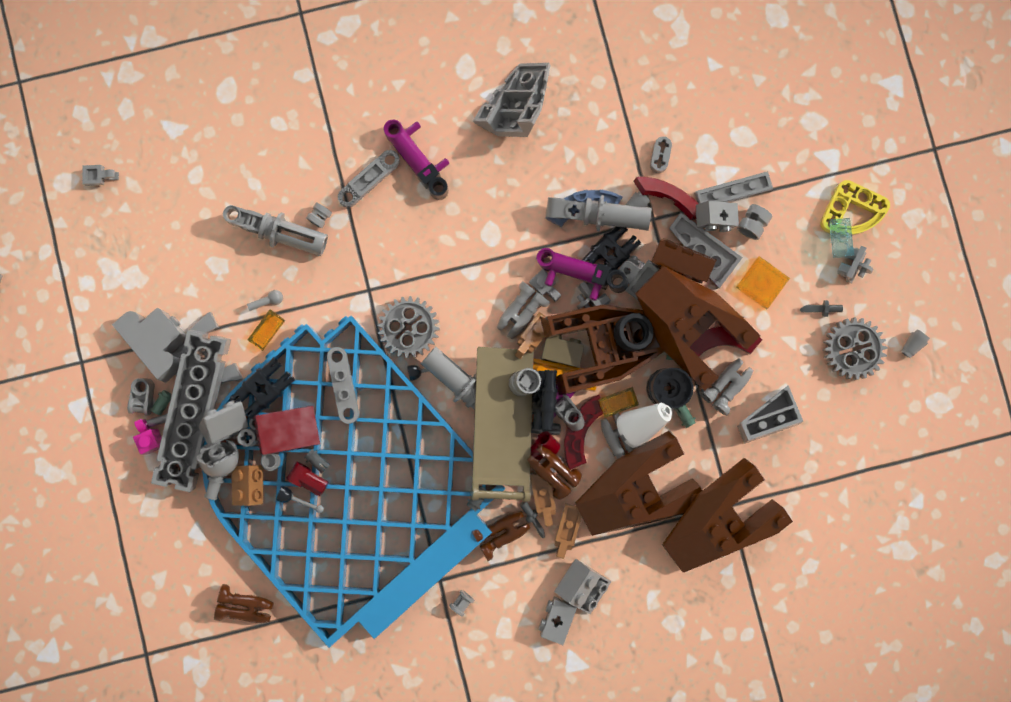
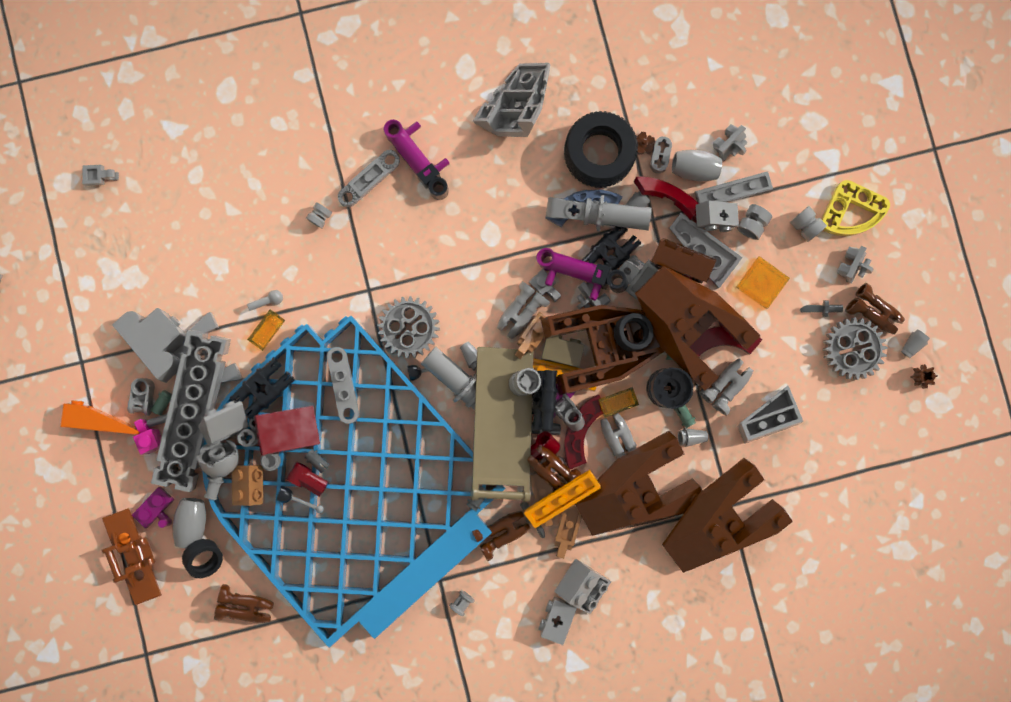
light grey piece [223,205,328,256] -> none
white cone [617,403,672,448] -> none
clear light blue plate [829,218,854,258] -> none
none -> orange slope [60,400,140,435]
none -> dark orange piece [101,508,162,605]
none -> magenta plate [132,487,175,528]
none -> light grey piece [173,498,206,548]
none -> black tyre [182,539,223,578]
none -> light grey cone [460,341,477,371]
none -> light orange plate [524,470,601,528]
none -> black tyre [564,111,638,188]
none -> reddish brown plant [636,132,655,154]
none -> light grey piece [672,150,722,181]
none -> light grey cone [678,428,708,447]
none -> light grey hips [713,124,747,161]
none -> light grey wheel [790,206,827,242]
none -> reddish brown piece [845,283,905,335]
none -> reddish brown gear [910,364,938,389]

